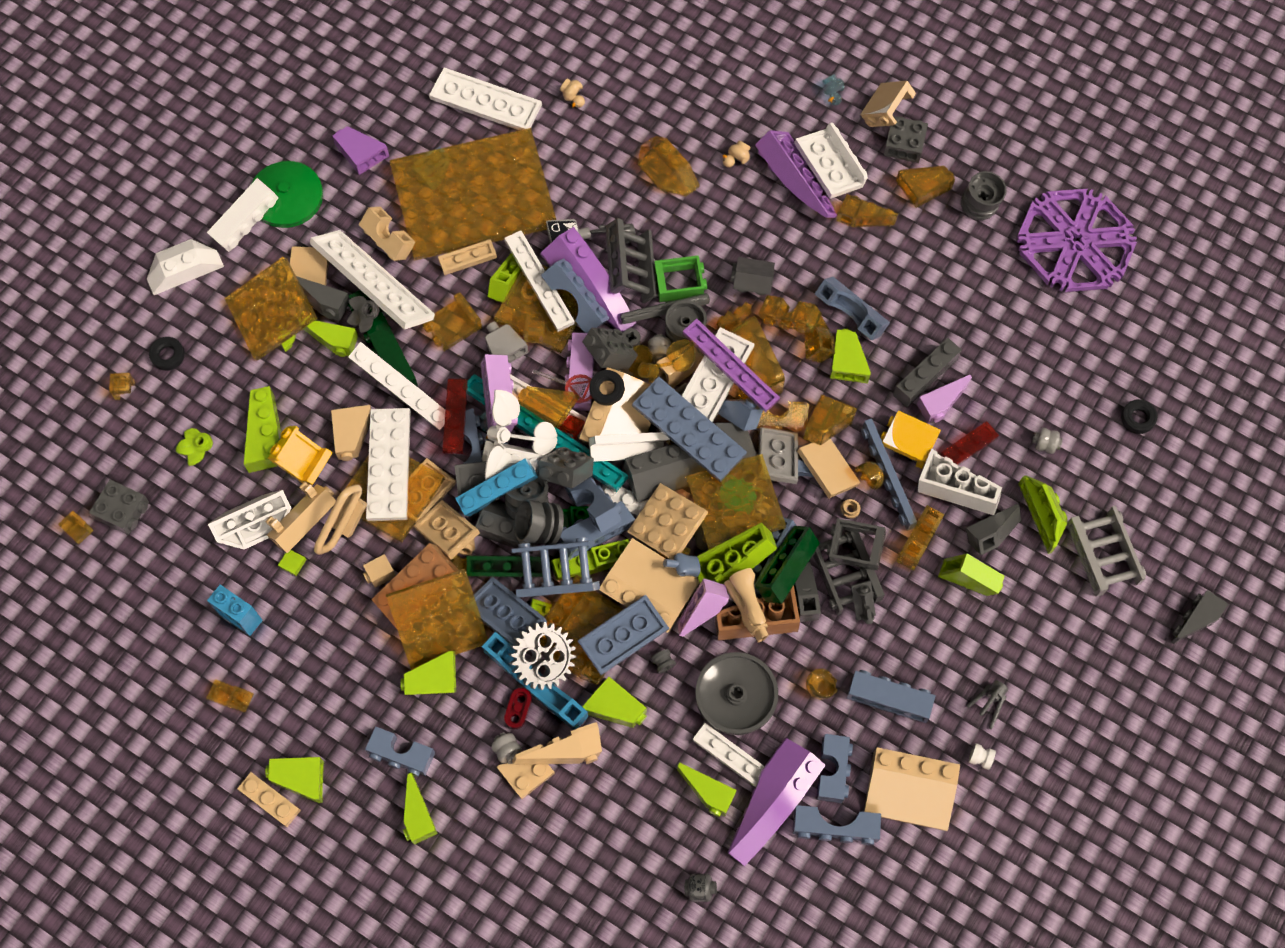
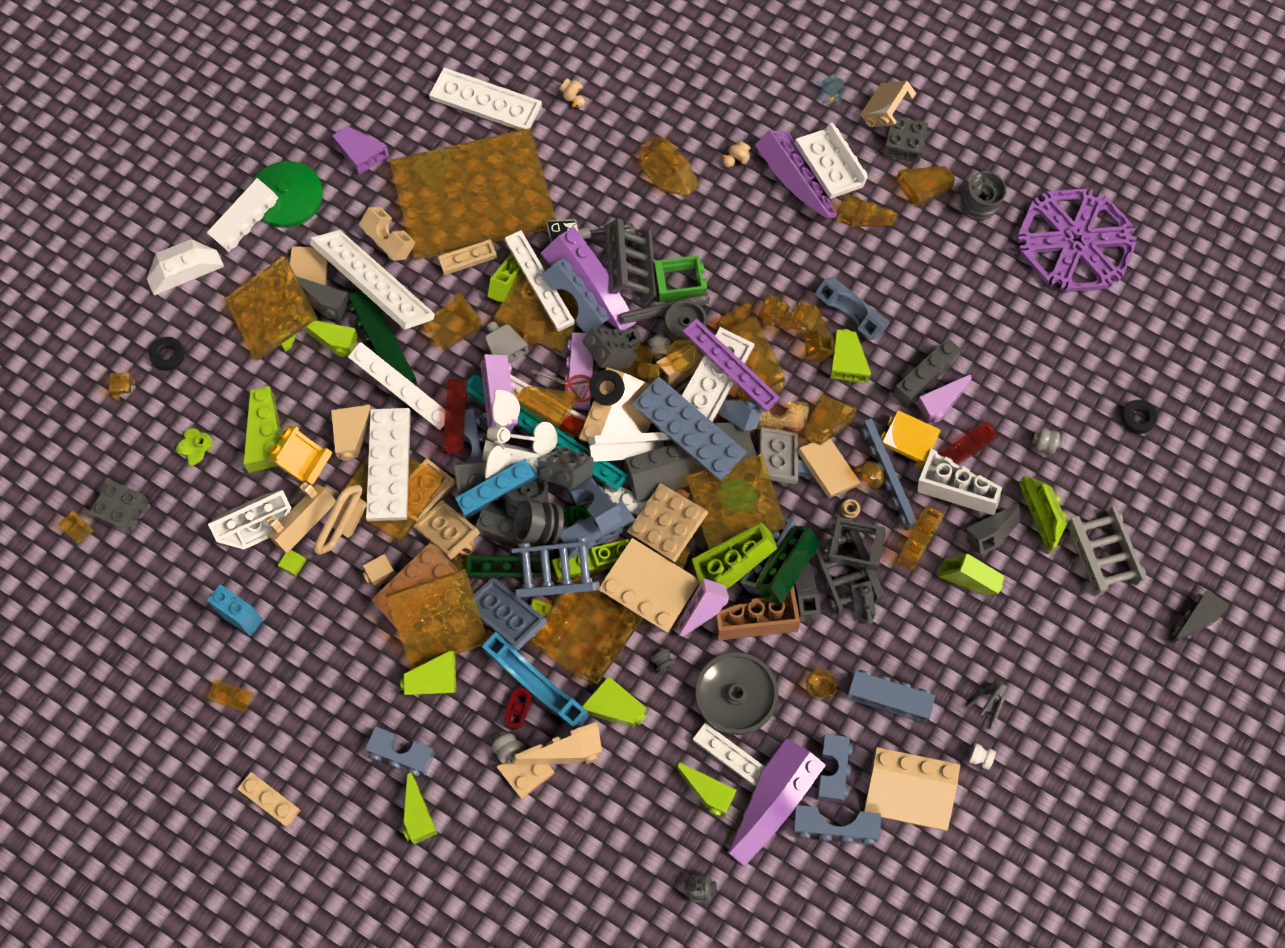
lime slope [265,757,324,803] -> none
flat silver plate [347,296,380,333] -> none
gear [509,622,576,690] -> none
sand blue tile [578,595,669,675] -> none
sand blue piece [663,553,701,577] -> none
tan piece [724,568,769,642] -> none
dark grey brick [730,257,775,295] -> none

